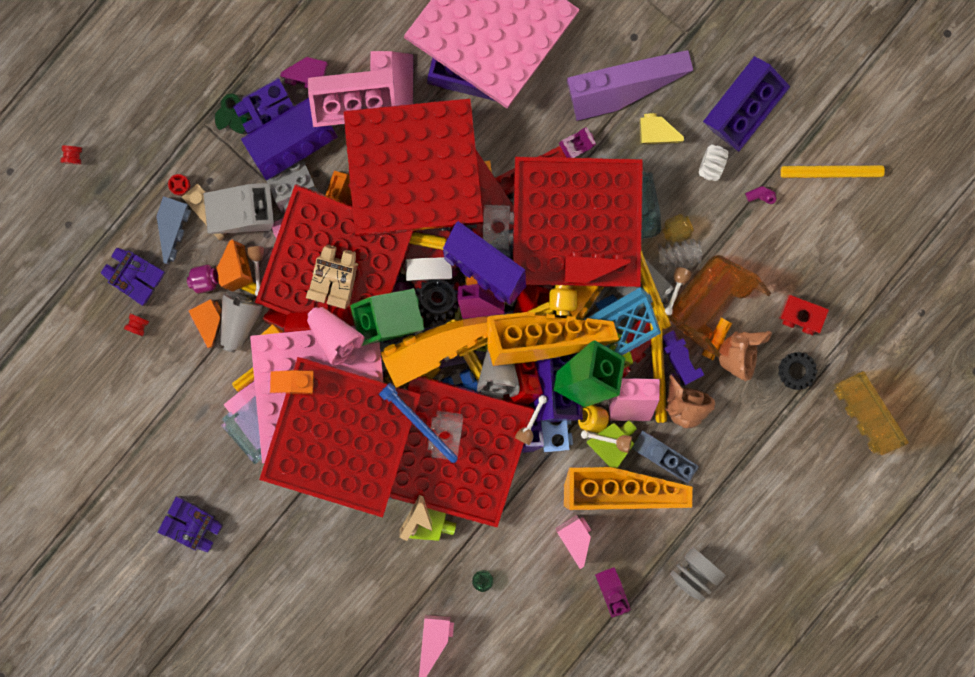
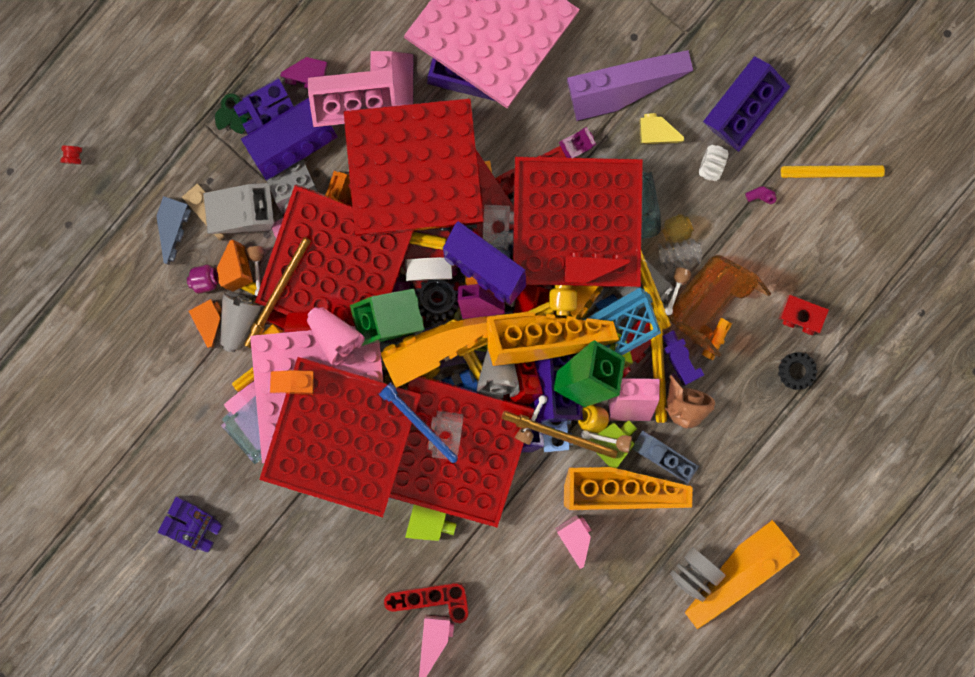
dark purple hips [101,248,166,306] -> none
red wheel [124,313,149,337] -> none
red wheel [168,174,191,196] -> none
tan hips [306,245,358,309] -> none
tan slope [400,495,432,541] -> none
clear green wheel [472,570,493,592] -> none
magenta slope [595,567,631,618] -> none
nougat head [718,331,772,381] -> none
clear yellow slope [833,370,909,455] -> none
none -> pearl gold bar [244,237,311,348]
none -> red beam [384,582,468,623]
none -> pearl gold bar [502,411,618,459]
none -> light orange wedge [685,520,800,629]

